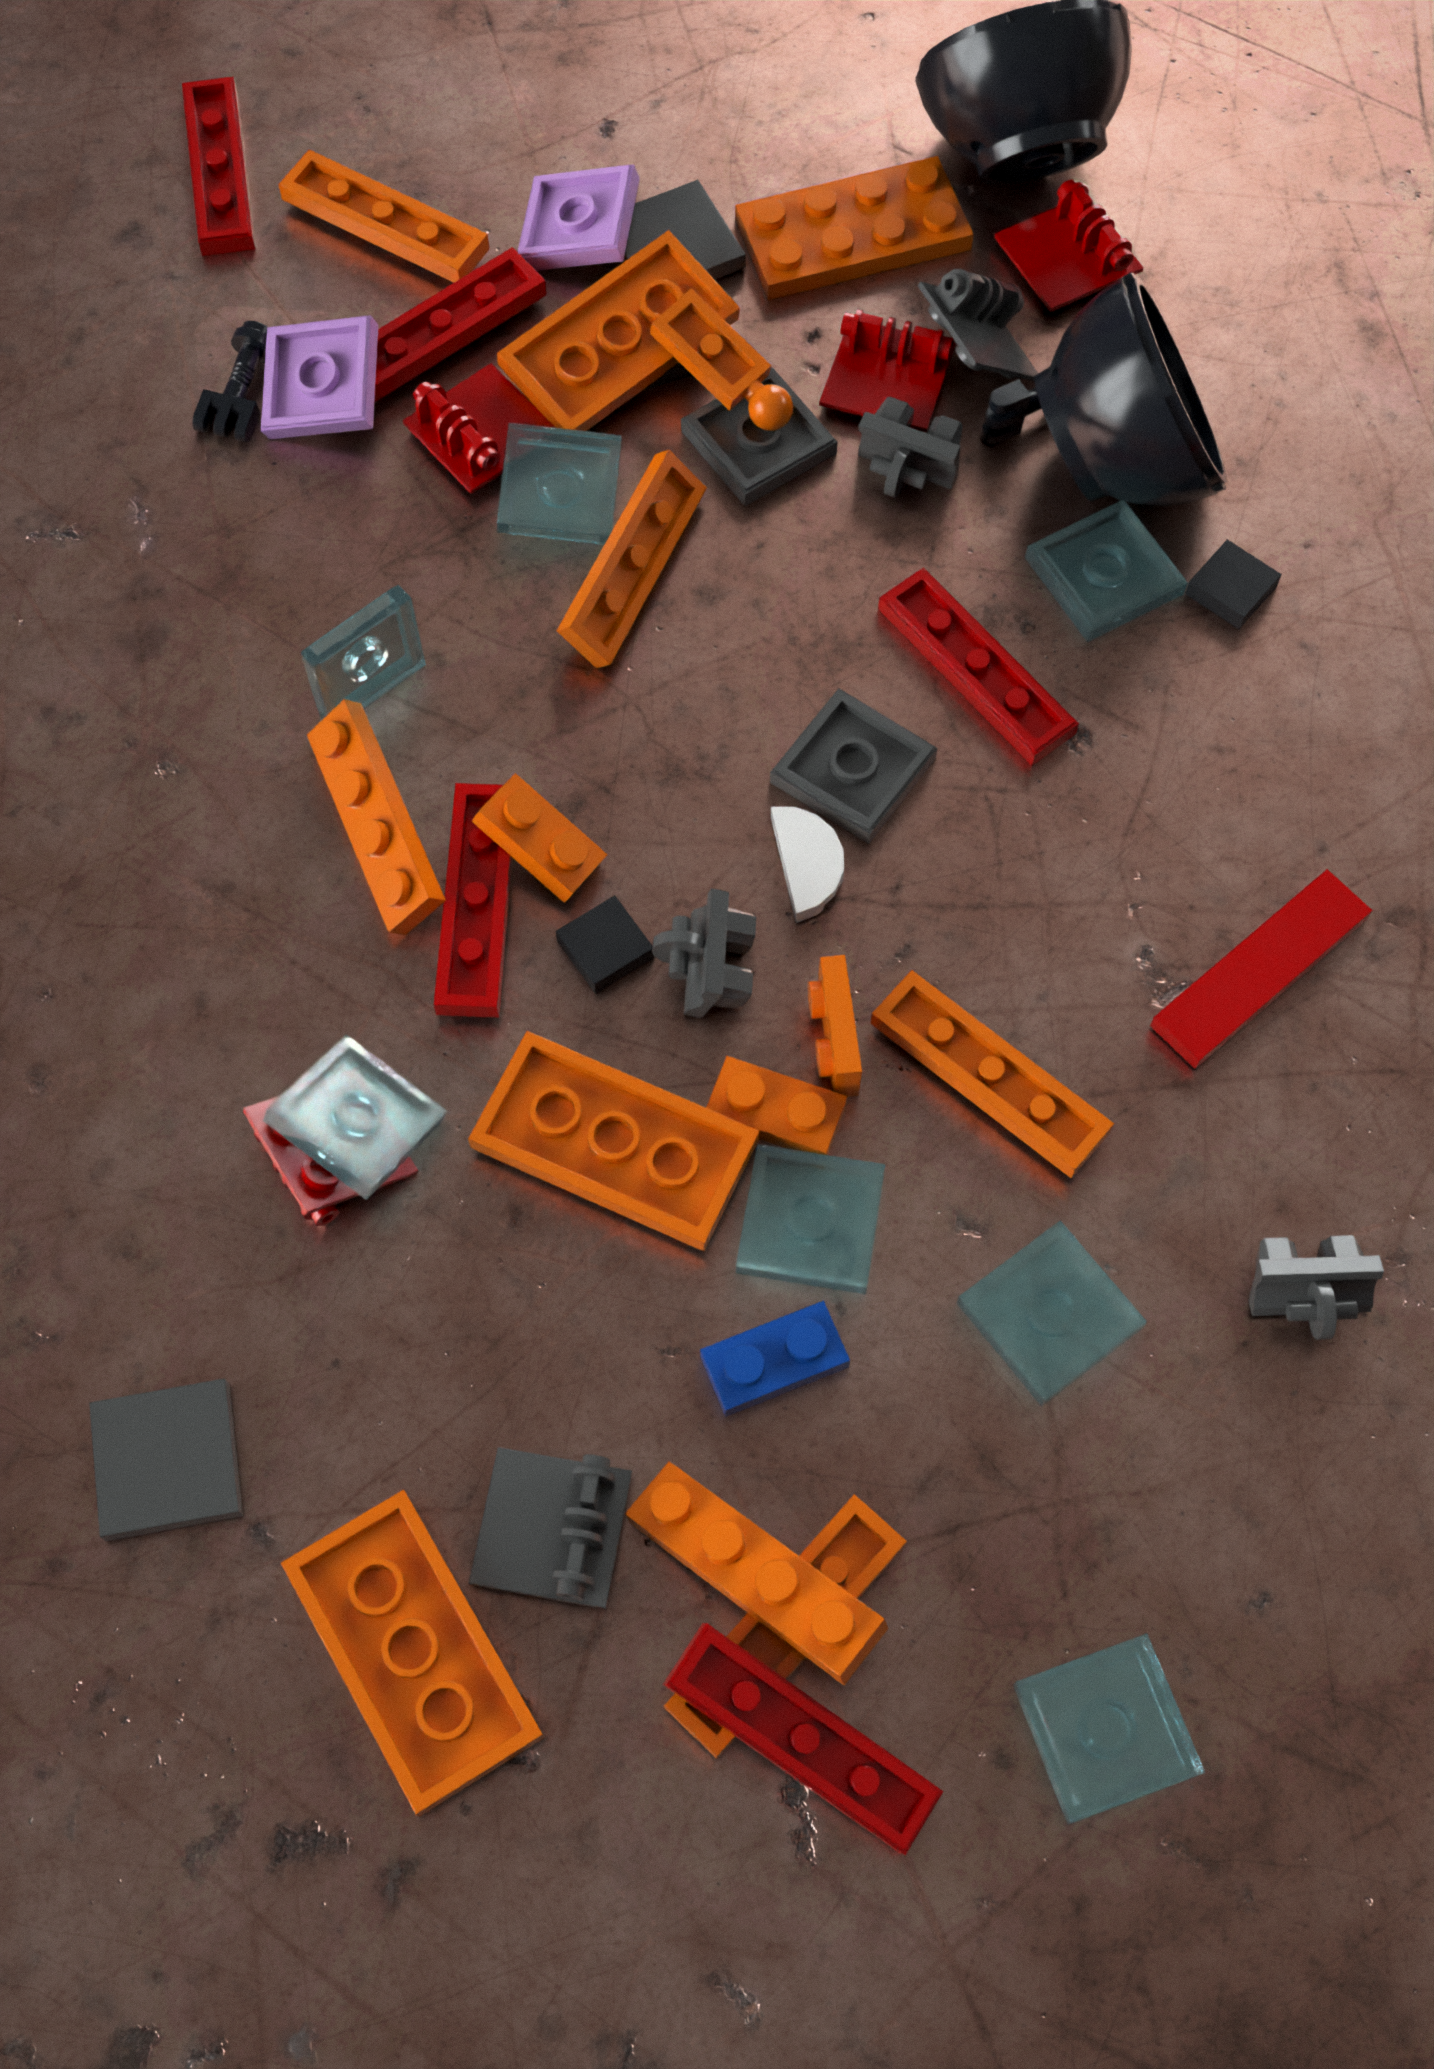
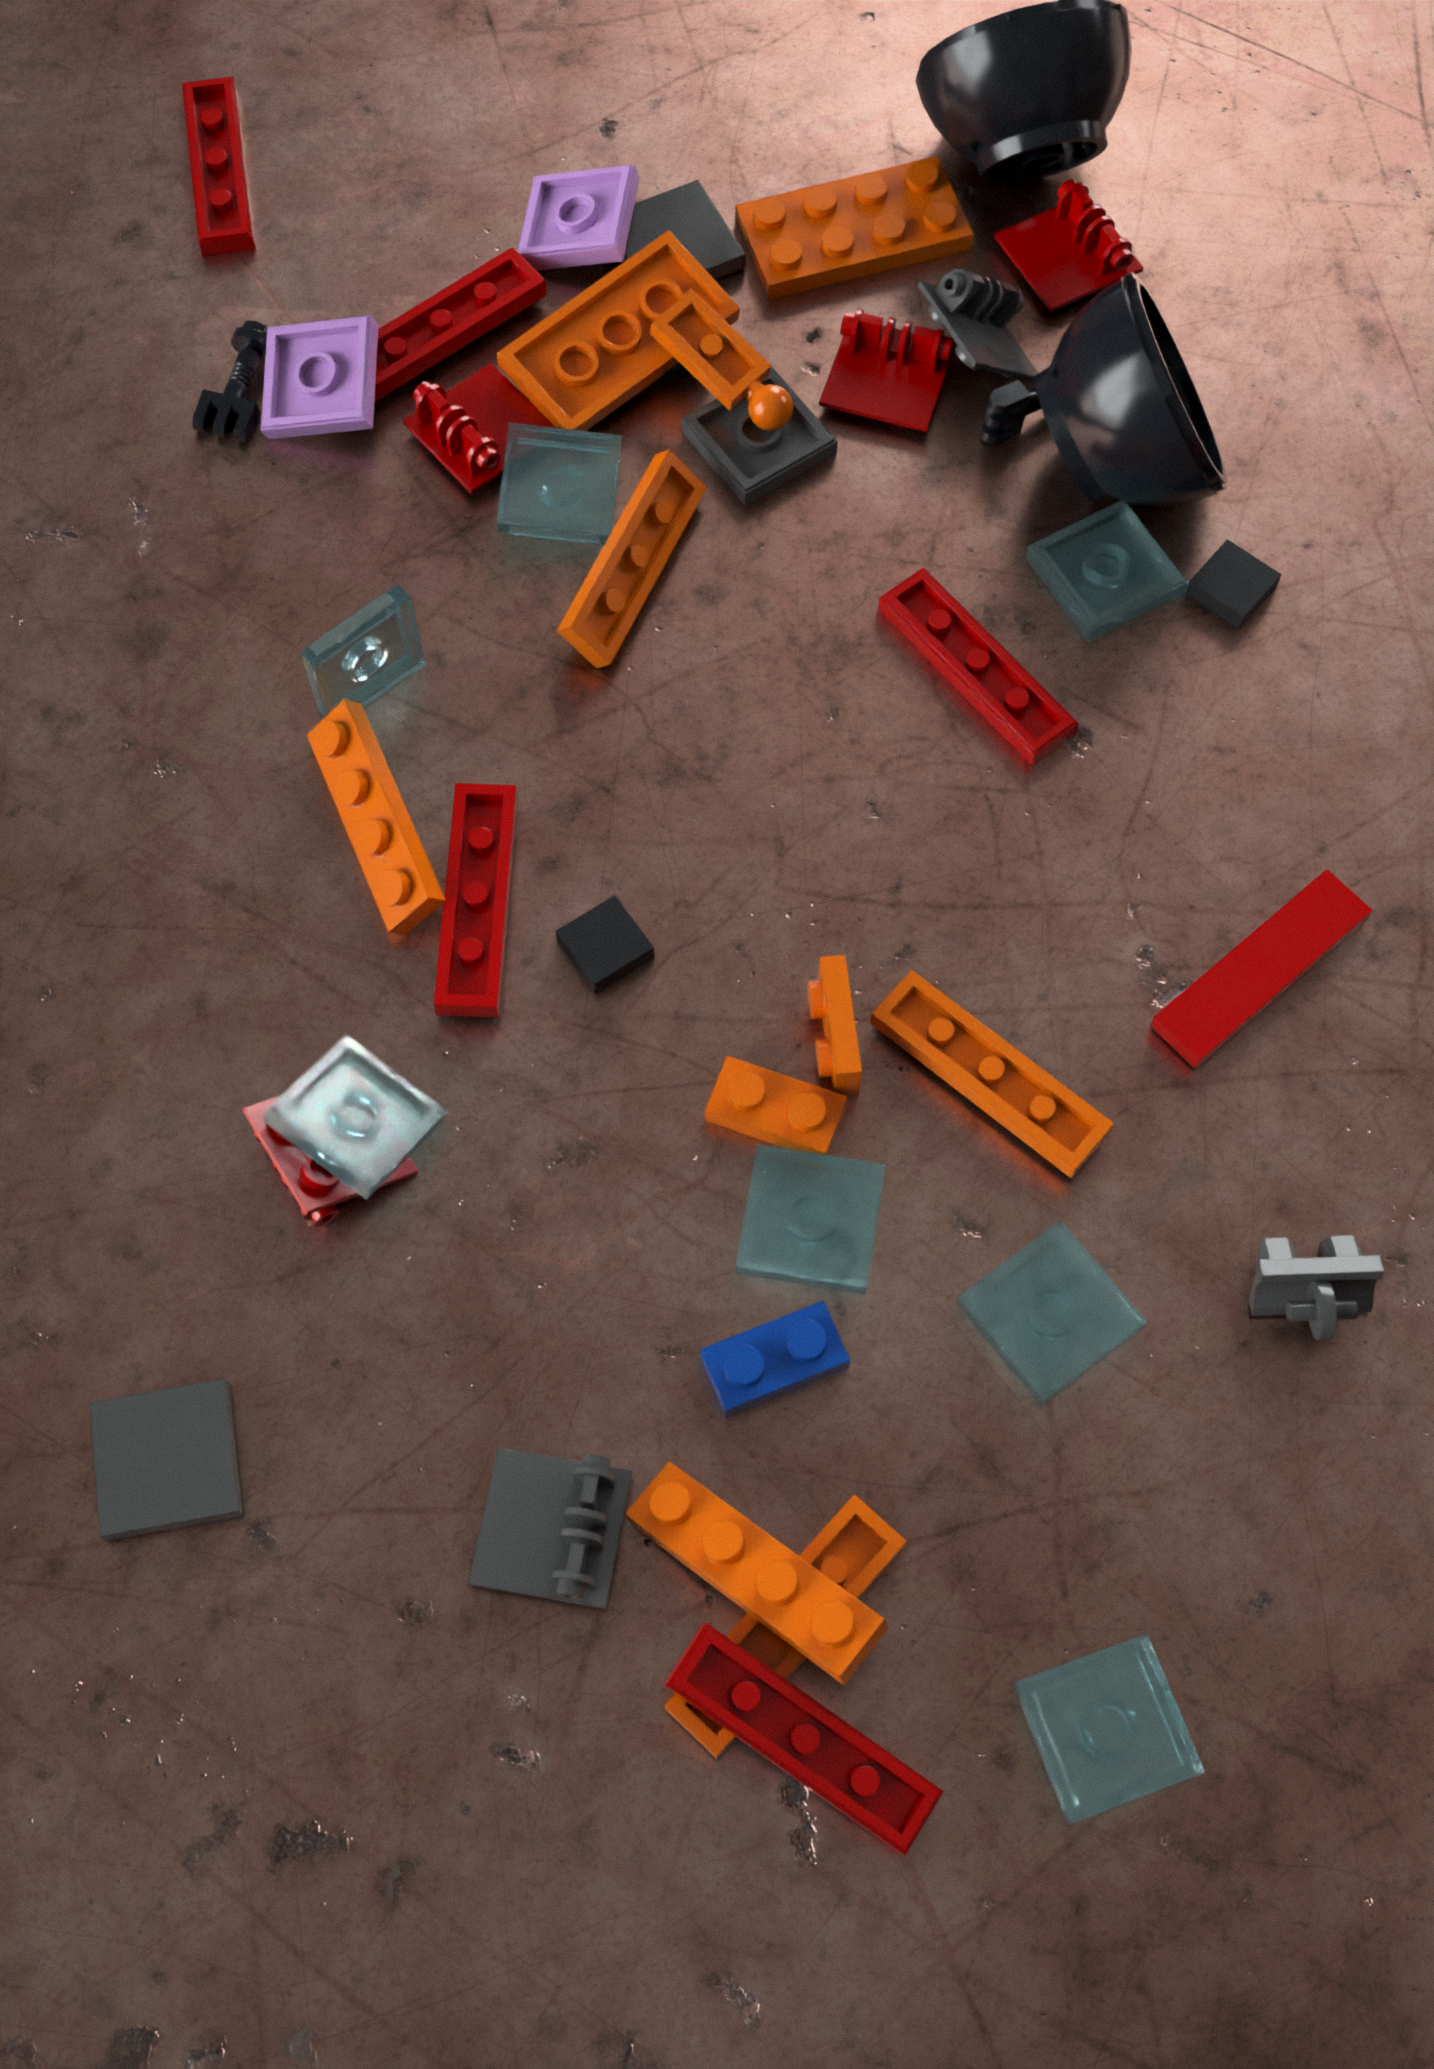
orange plate [278,149,490,282] -> none
orange plate [281,1489,545,1817] -> none
orange plate [468,1031,759,1252] -> none
orange plate [472,773,608,903] -> none
dark grey hips [652,888,756,1018] -> none
dark grey tile [770,688,938,844] -> none
white tile [771,807,844,923] -> none
dark grey hips [858,396,963,497] -> none

